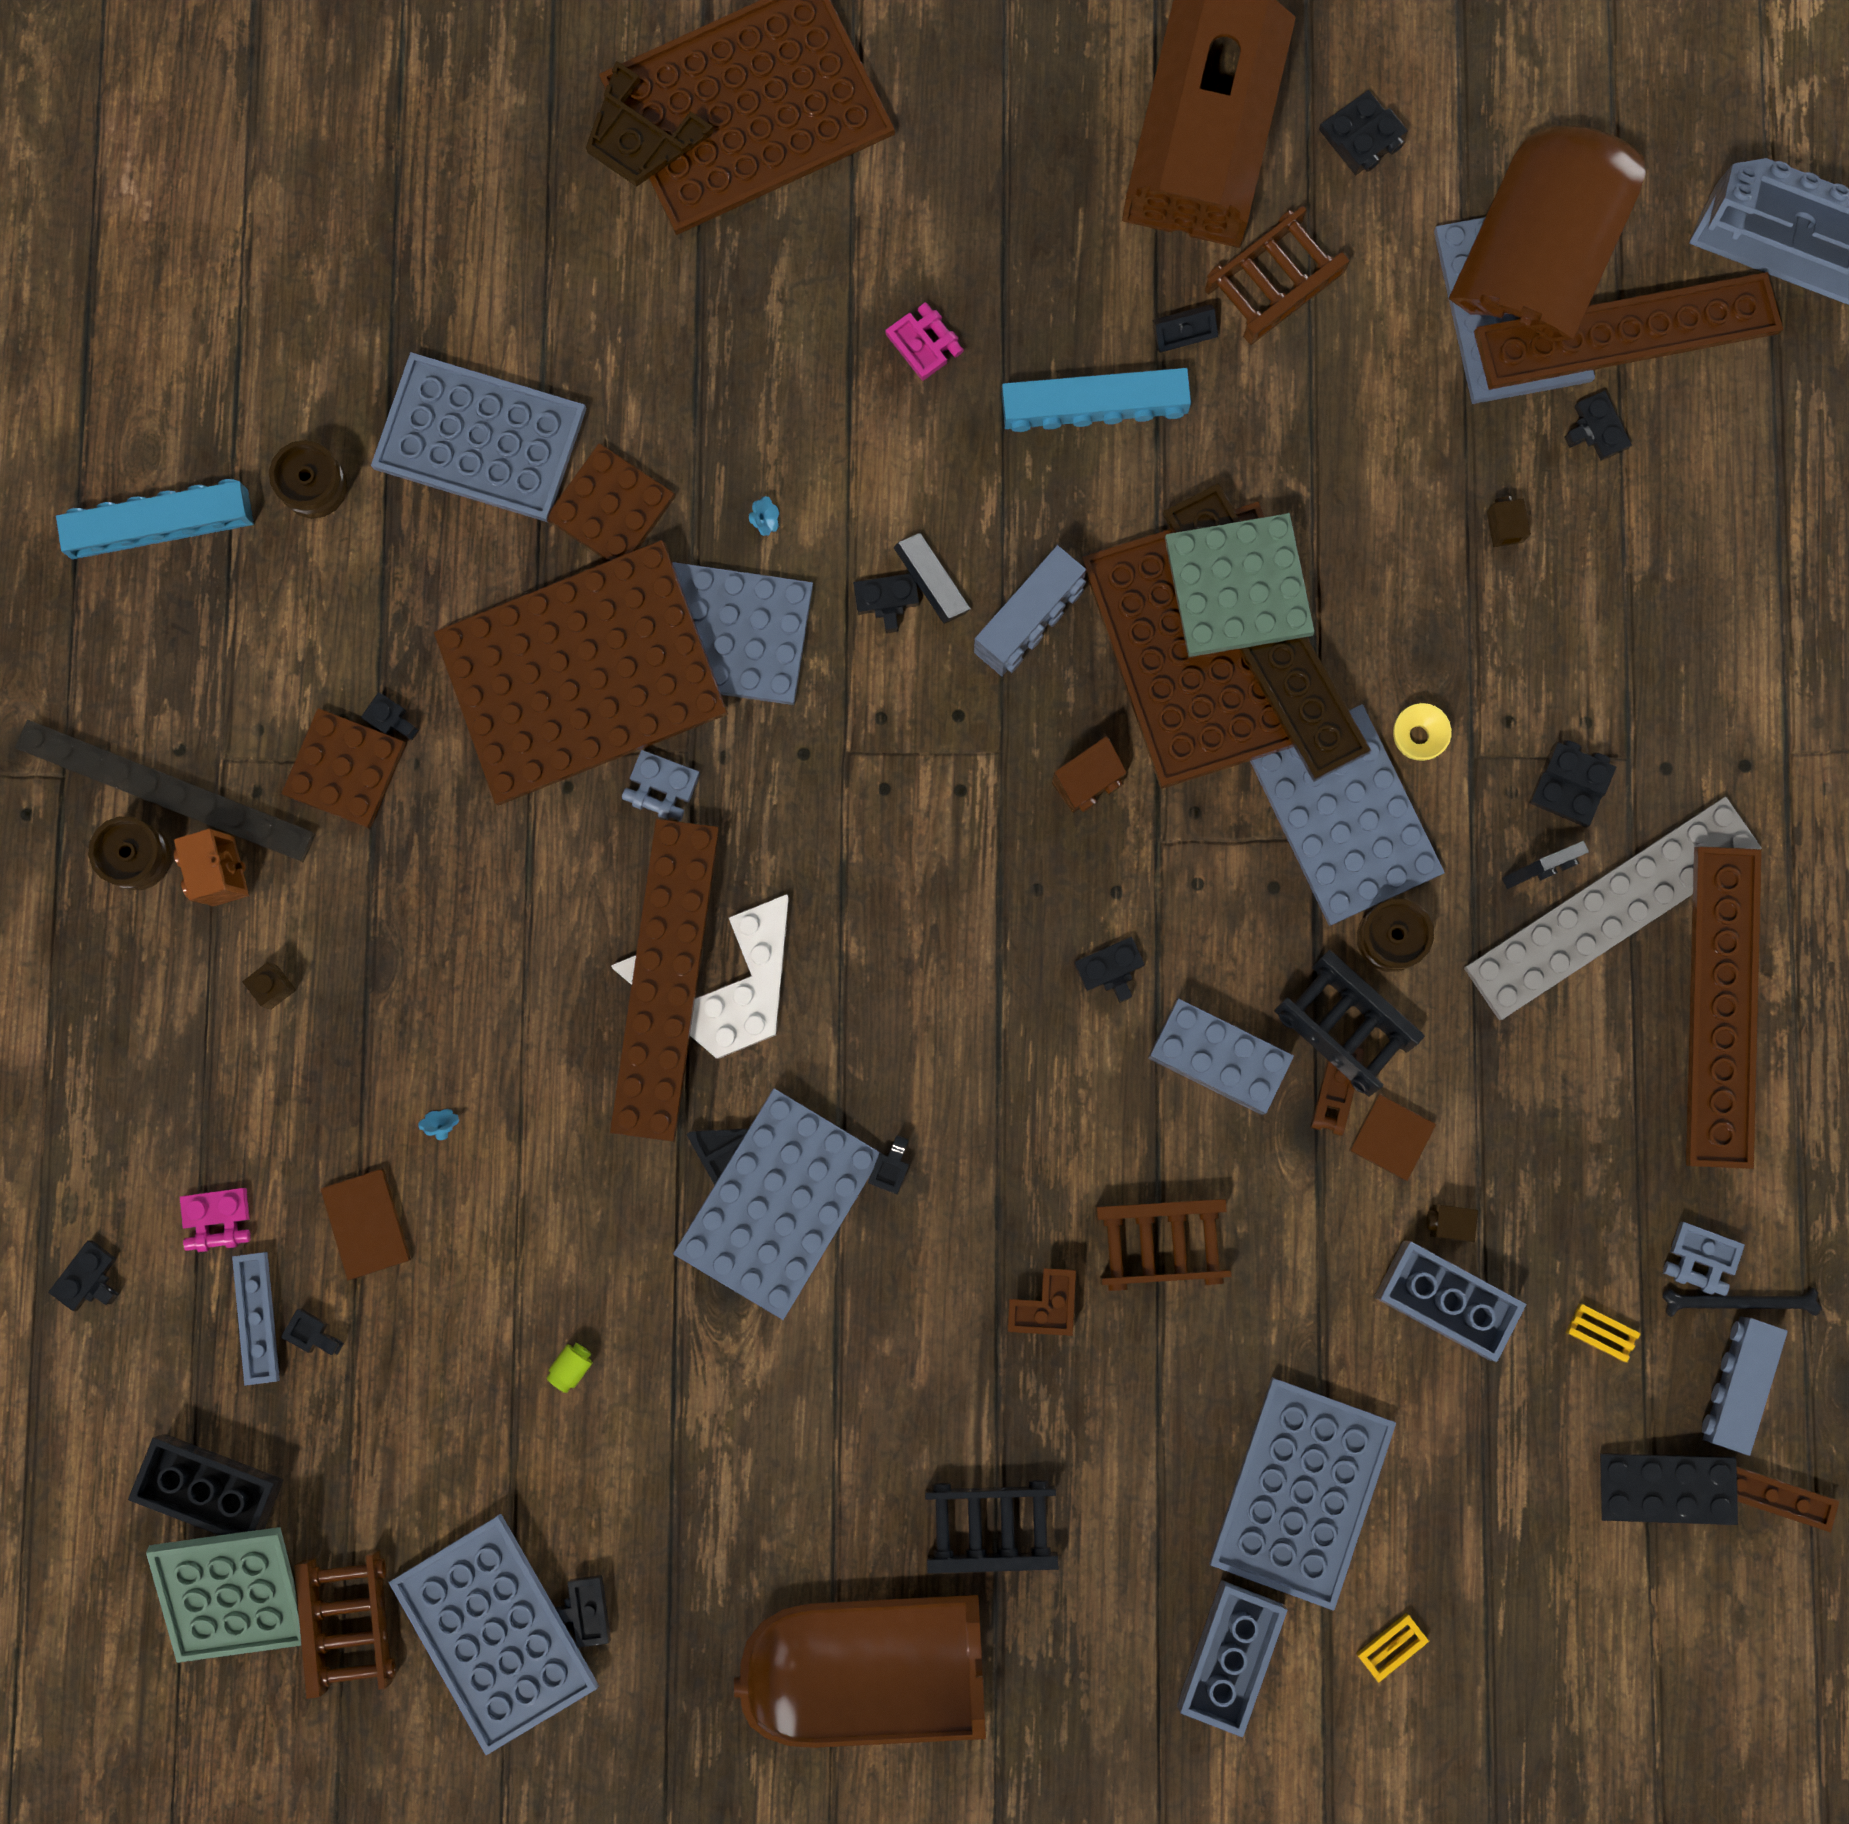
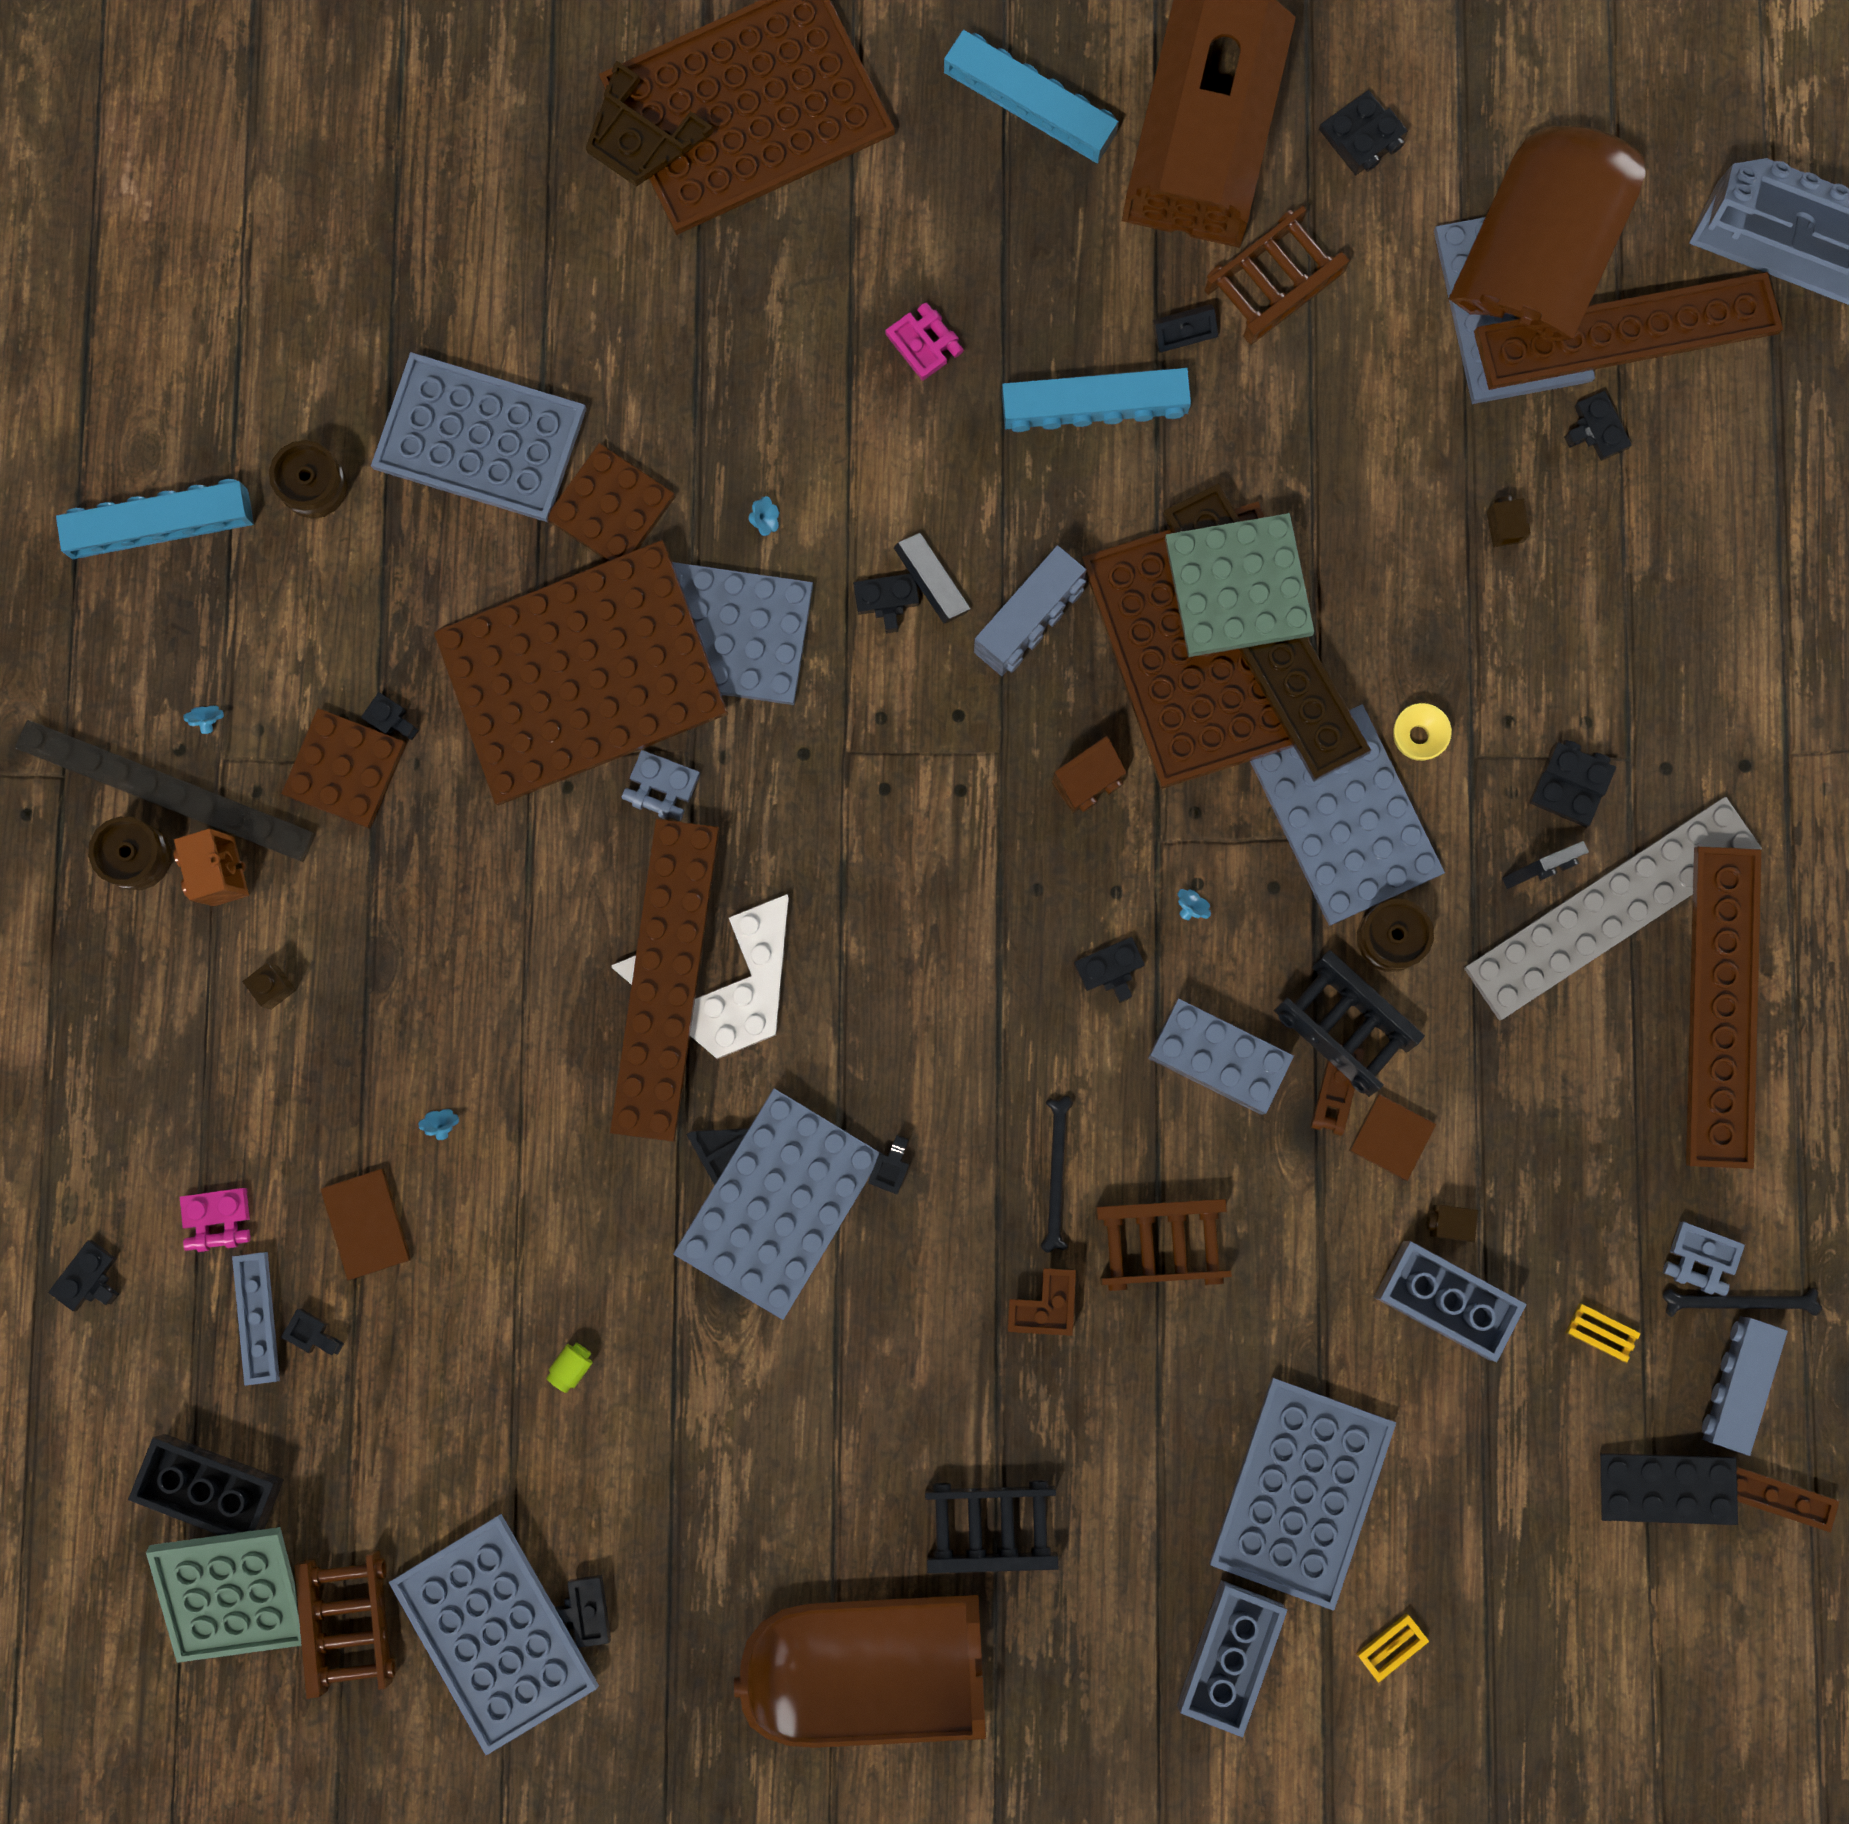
none -> dark azure plant [183,706,224,734]
none -> dark azure brick [944,29,1119,164]
none -> black piece [1041,1096,1073,1253]
none -> dark azure plant [1177,889,1211,920]

